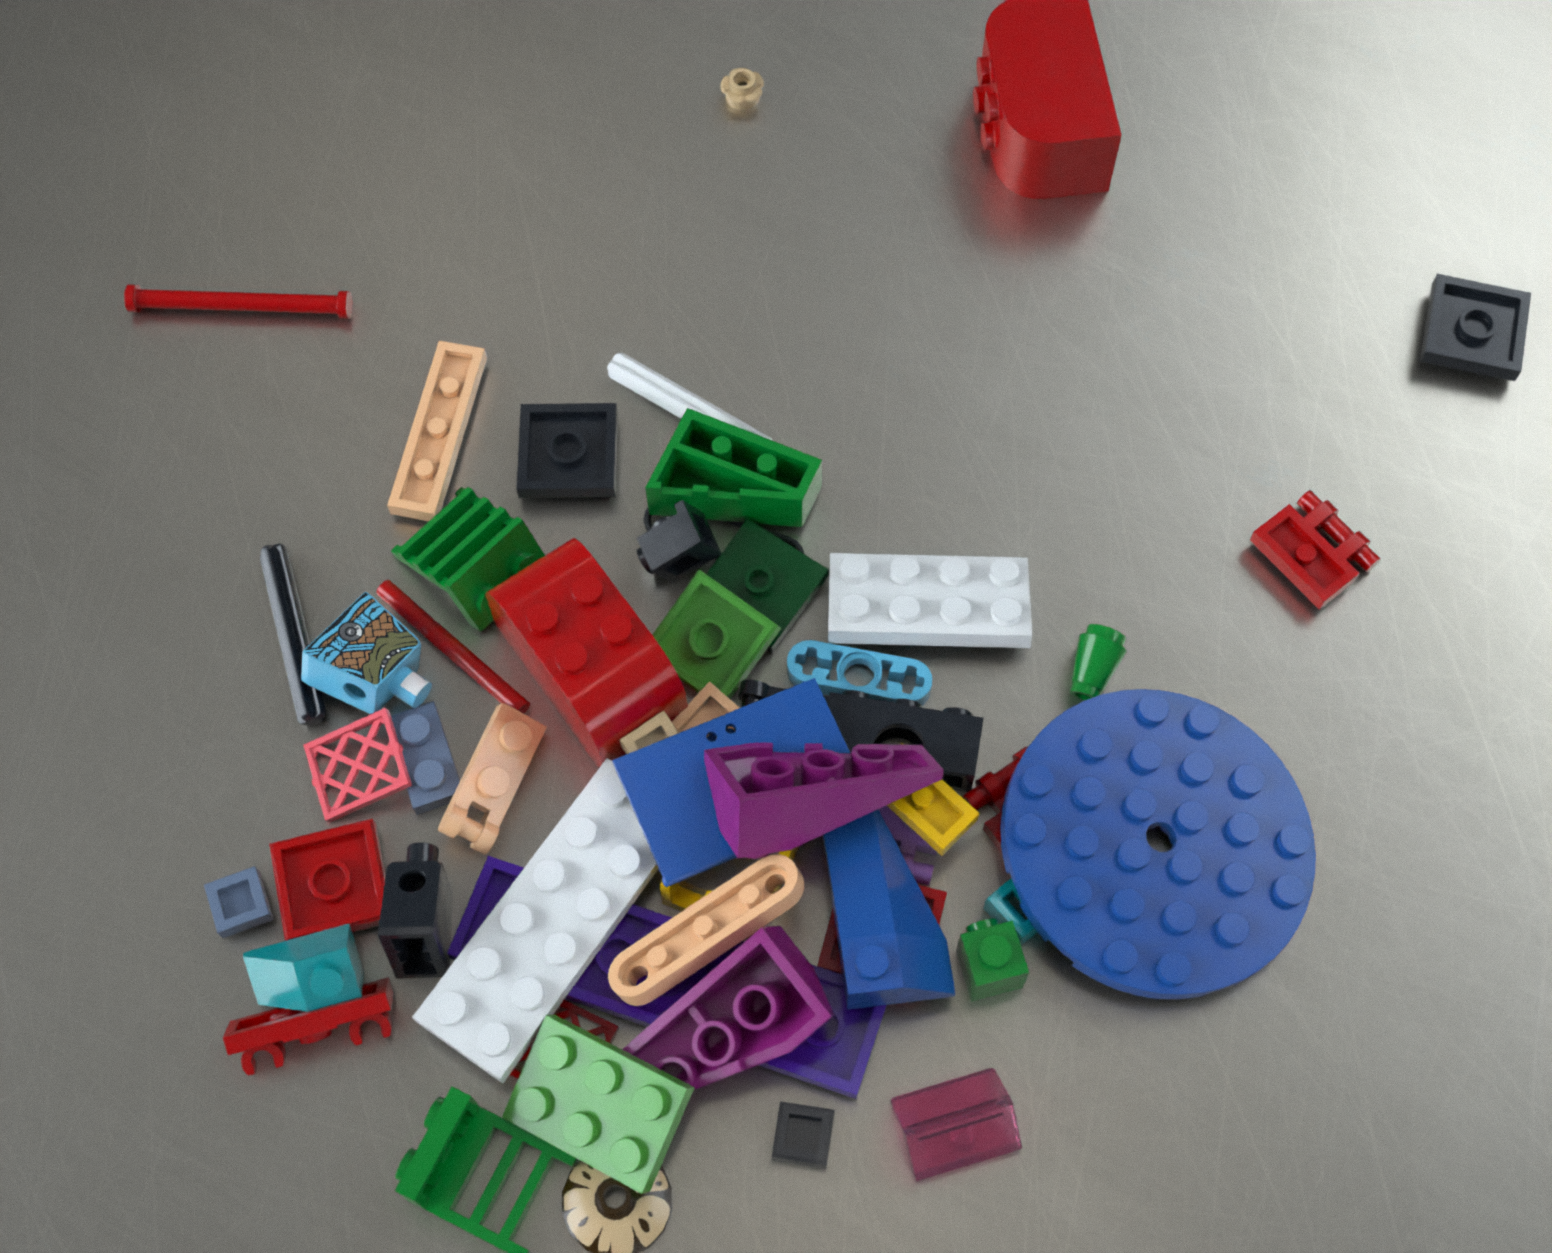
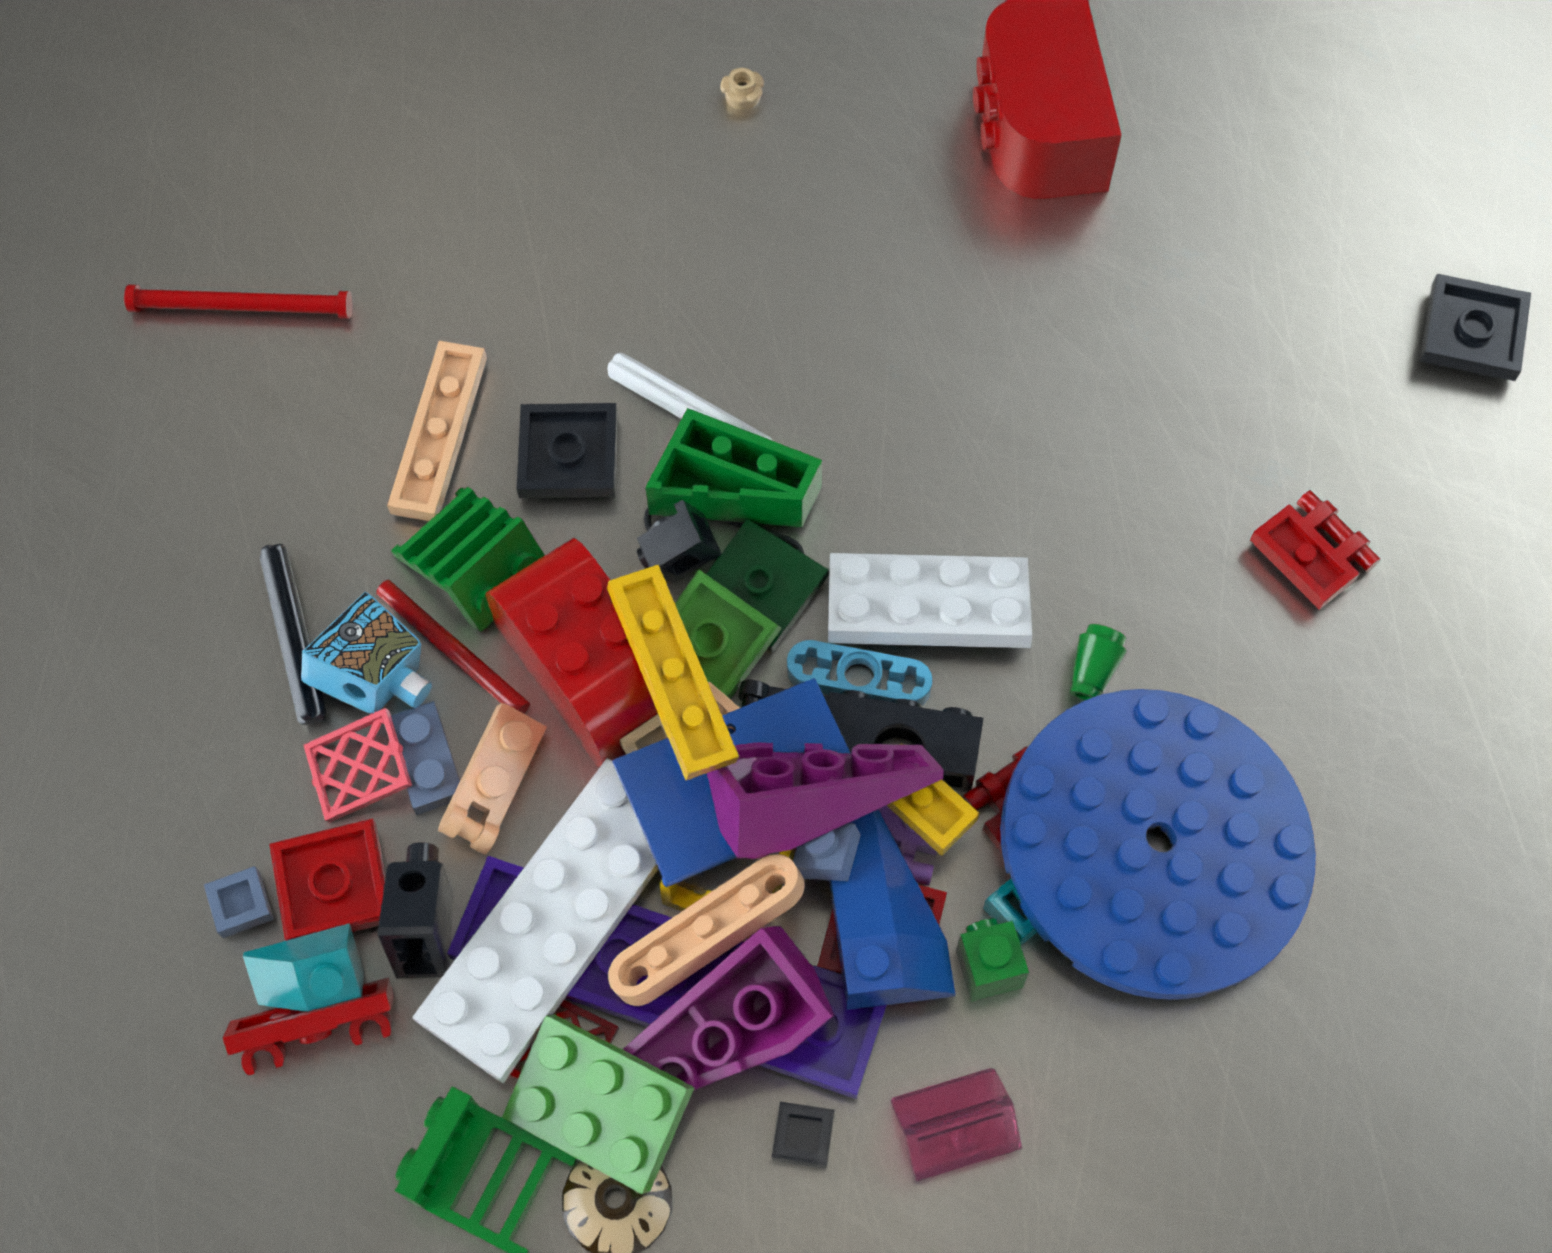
none -> yellow plate [607,565,739,780]
none -> sand blue plate [793,823,861,881]

